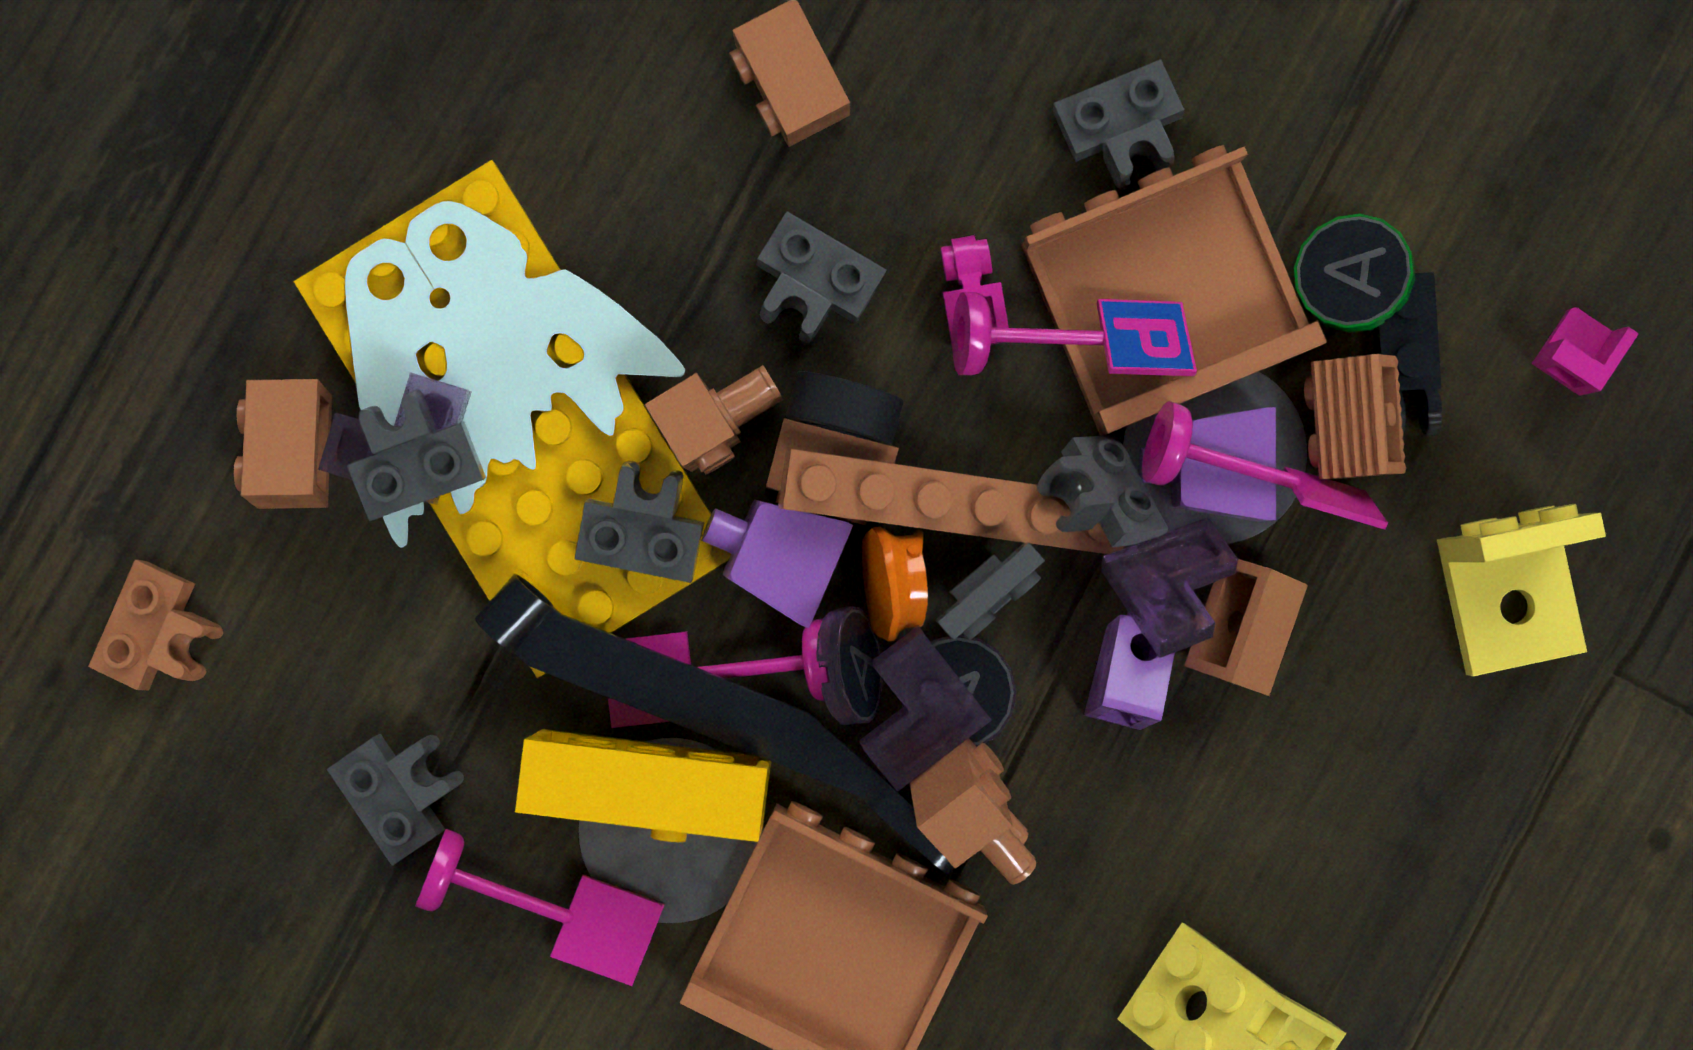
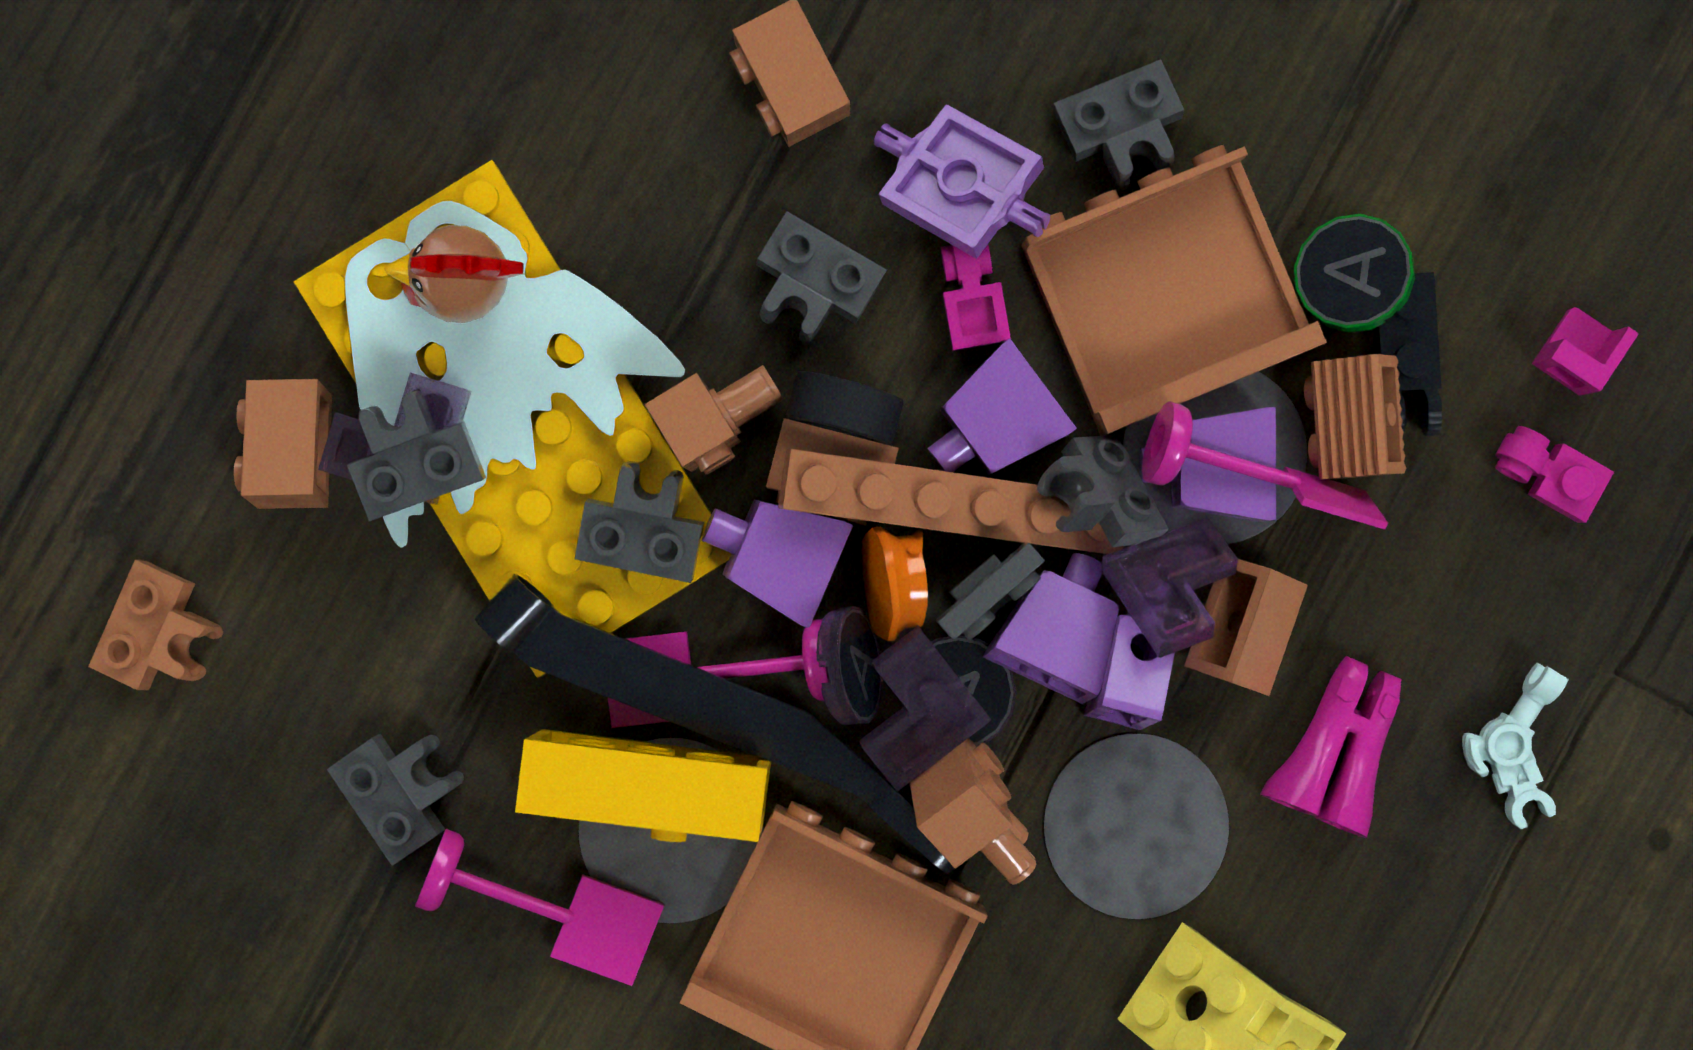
dark pink piece [952,292,1197,376] -> none
light yellow bracket [1437,504,1606,676] -> none
none -> nougat piece [385,225,524,323]
none -> medium lavender plate [874,104,1050,259]
none -> medium lavender torso [927,338,1077,475]
none -> medium lavender torso [983,553,1119,704]
none -> flat silver sticker [1044,734,1229,919]
none -> dark pink piece [1260,656,1401,838]
none -> light aqua piece [1462,663,1569,829]
none -> dark pink plate [1495,426,1614,523]

